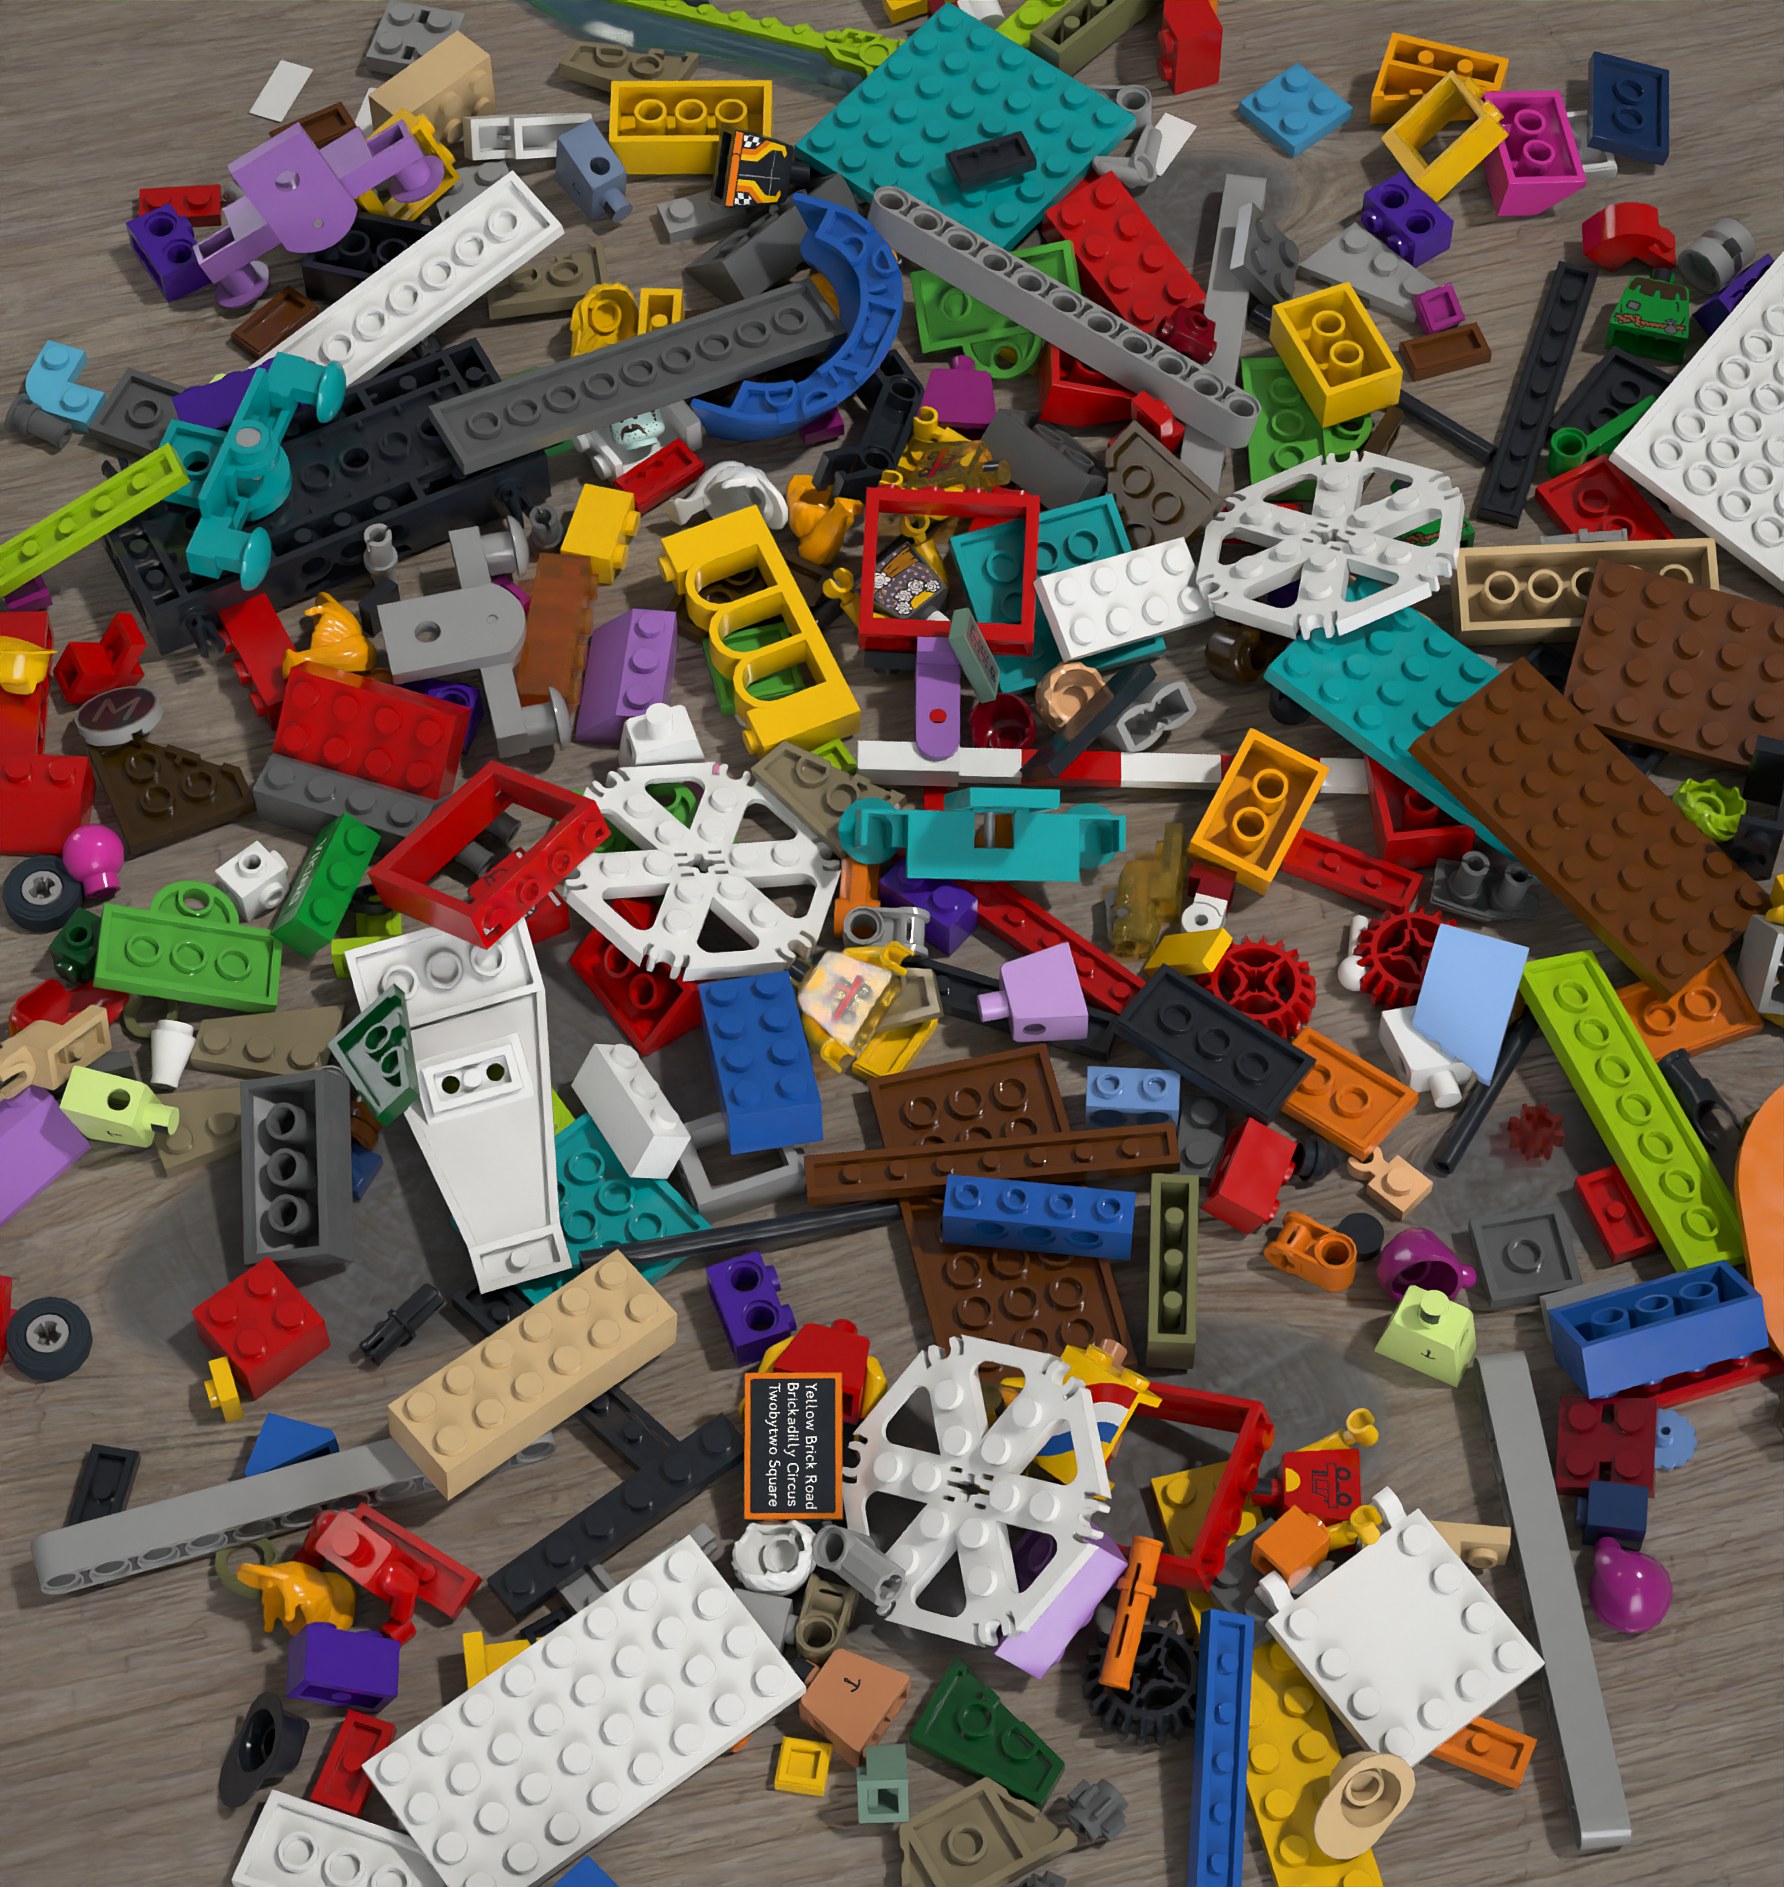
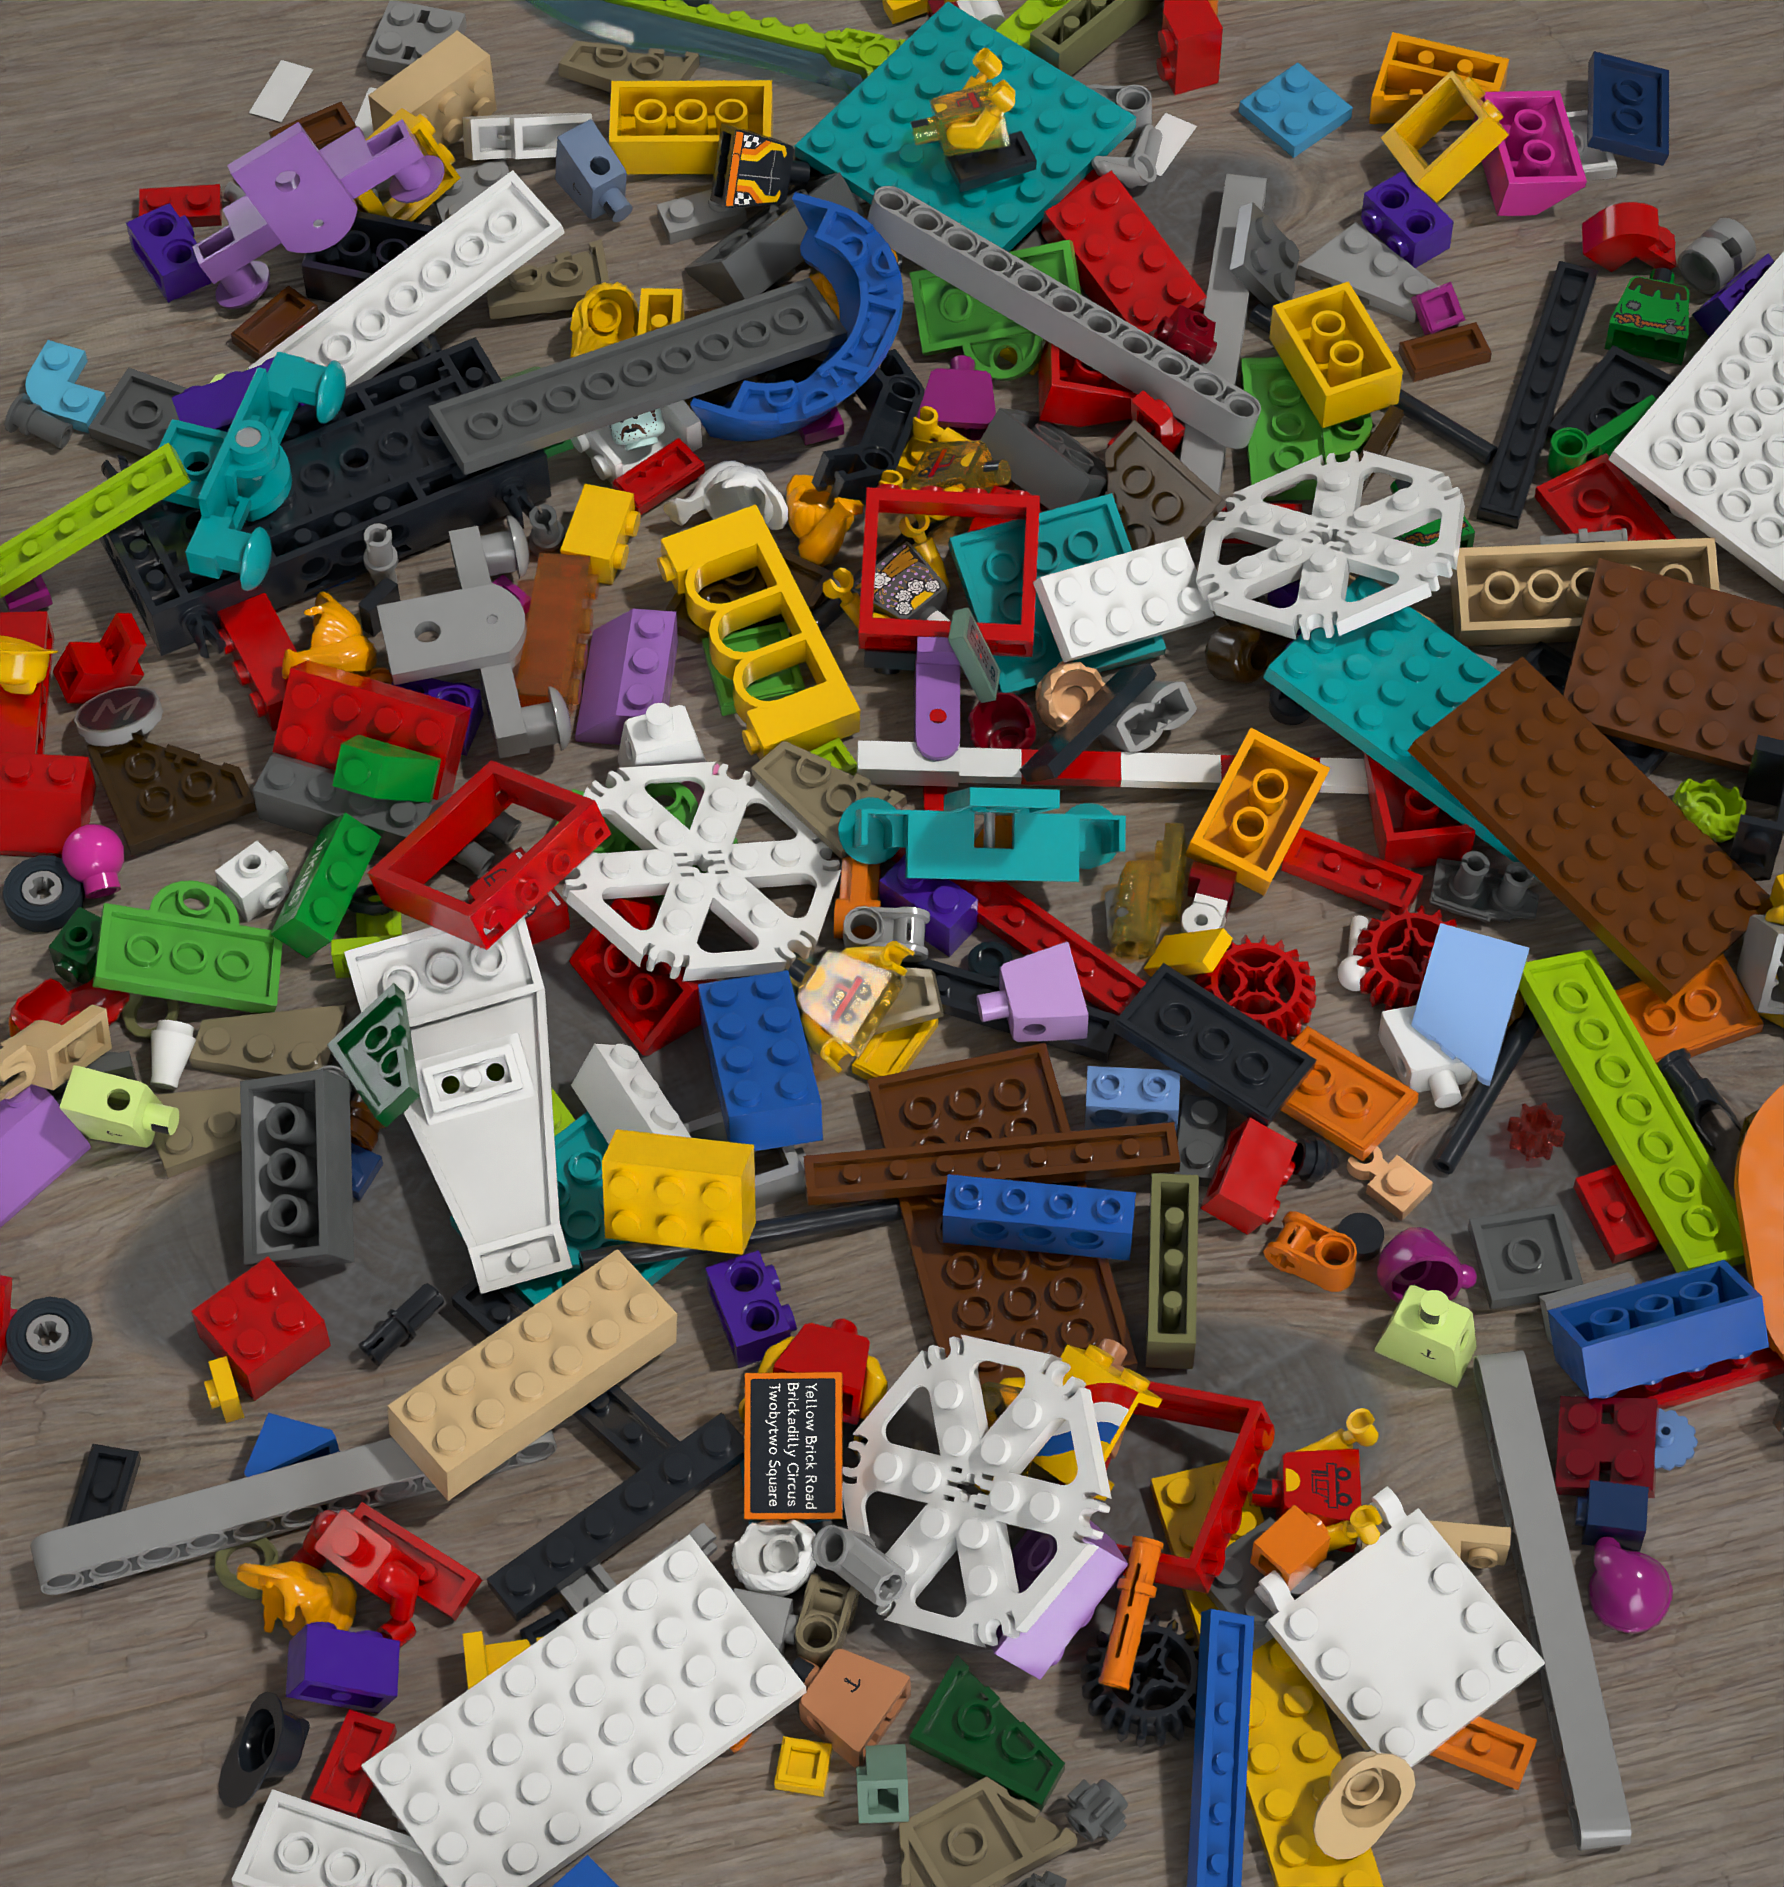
none -> green slope [332,735,441,802]
none -> yellow brick [602,1129,756,1255]
none -> torso [910,47,1016,156]
none -> black tile [968,941,1013,980]

